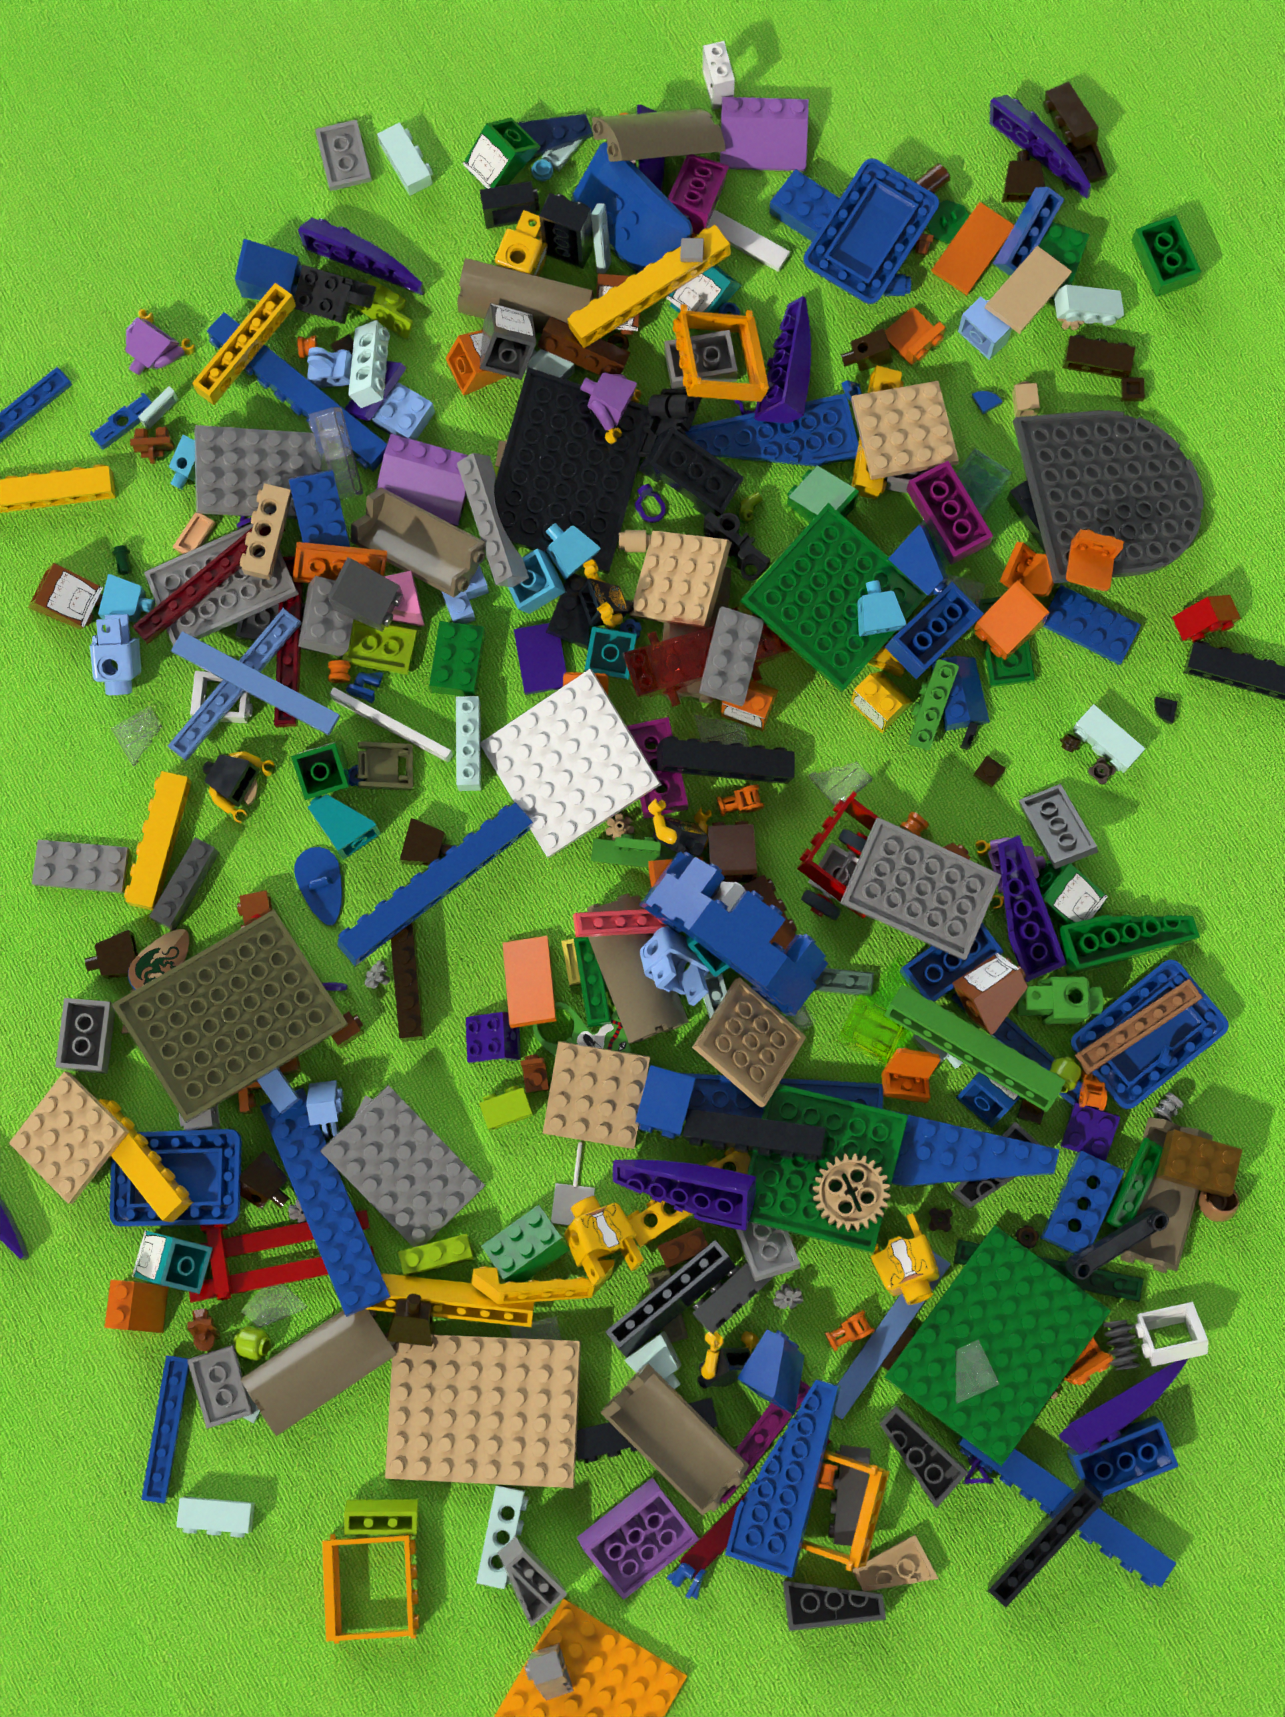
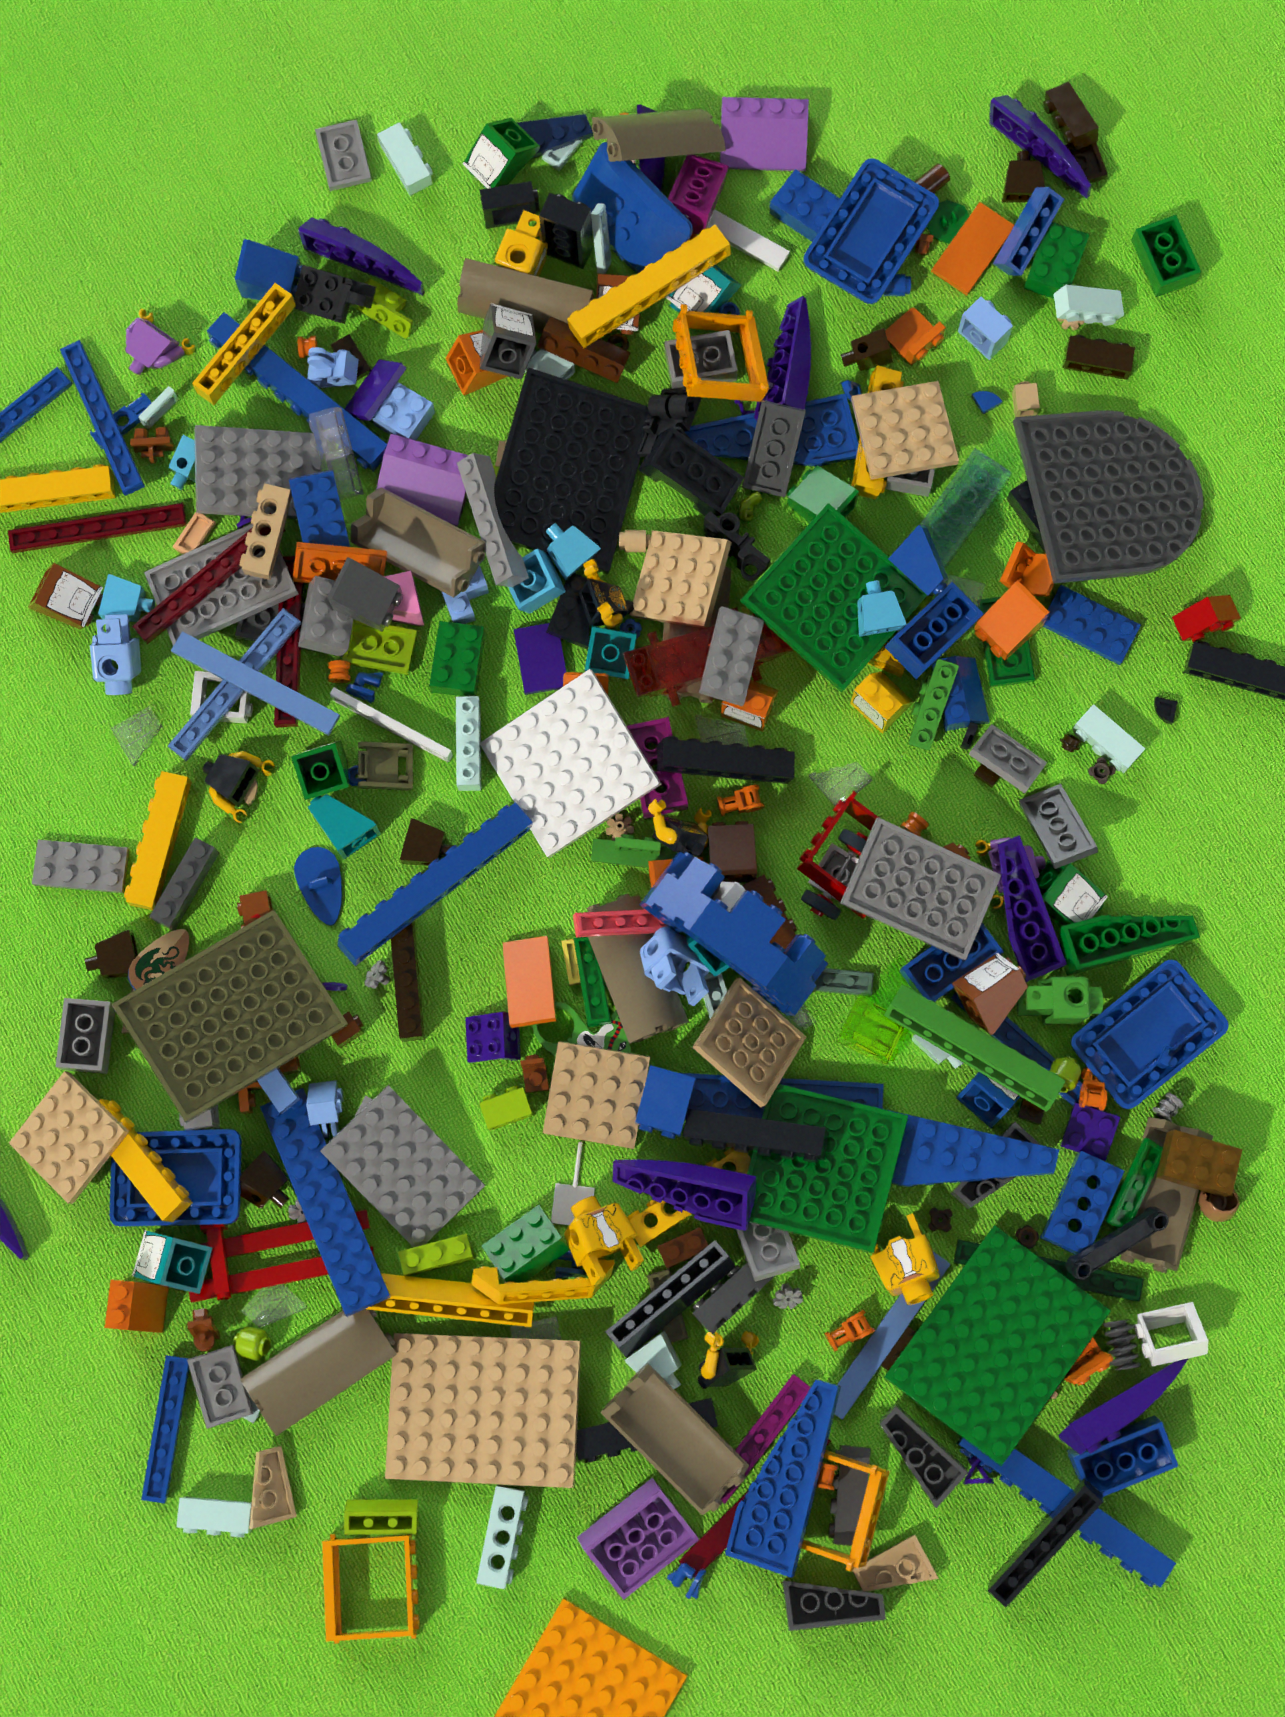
dark green pin [112,545,132,575] -> none
light aqua brick [348,320,390,408] -> none
dark brown torso [387,1293,435,1347] -> none
light grey wedge [498,1536,567,1627] -> none
light grey wedge [525,1643,574,1700] -> none
medium azure plate [532,159,553,181] -> none
medium lavender torso [580,373,641,444] -> none
dark purple piece [635,484,666,523] -> none
light grey tile [680,238,704,262] -> none
white window [702,41,735,110] -> none
blue slope [737,1329,805,1415] -> none
tan gear [813,1154,891,1232] -> none
orange bracket [881,1048,940,1103] -> none
magenta brick [906,461,993,565] -> none
clear wing [955,1340,999,1404] -> none
tan tile [985,246,1072,334] -> none
orange bracket [1066,529,1124,592] -> none
medium nougat tile [1074,979,1203,1075] -> none
dark brown plate [1121,377,1144,402] -> none
none -> dark red tile [8,503,187,554]
none -> blue tile [60,340,145,496]
none -> tan wing [249,1446,297,1529]
none -> piece [555,1250,586,1279]
none -> dark grey plate [742,400,806,497]
none -> light grey plate [969,724,1047,793]

